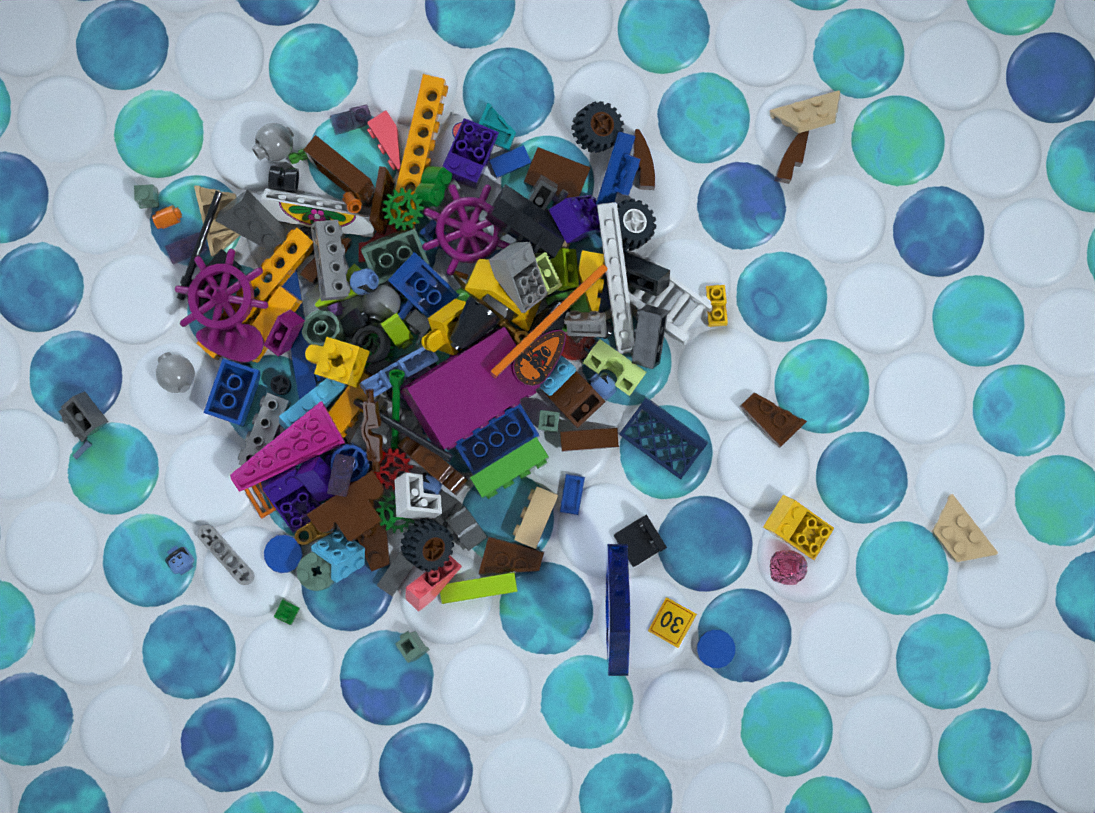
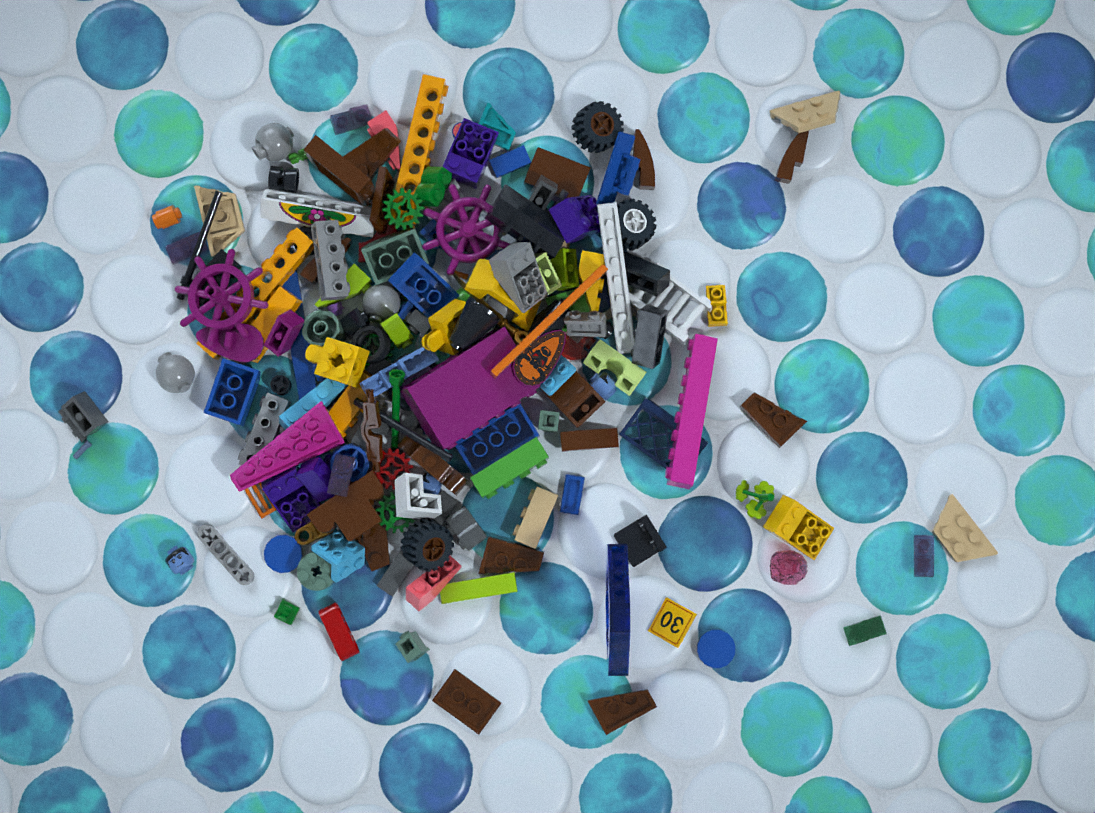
sand green brick [134,184,159,209] -> none
dark grey wedge [215,190,287,251] -> none
orange pin [342,192,362,213] -> none
medium blue head [349,268,379,295] -> none
none -> red beam [318,602,360,661]
none -> reddish brown wing [343,128,401,181]
none -> reddish brown tile [432,669,502,735]
none -> reddish brown wing [587,689,657,735]
none -> dark pink brick [665,334,718,489]
none -> lime plant [736,480,775,519]
none -> clear green slope [843,615,887,646]
none -> clear purple slope [913,535,934,577]

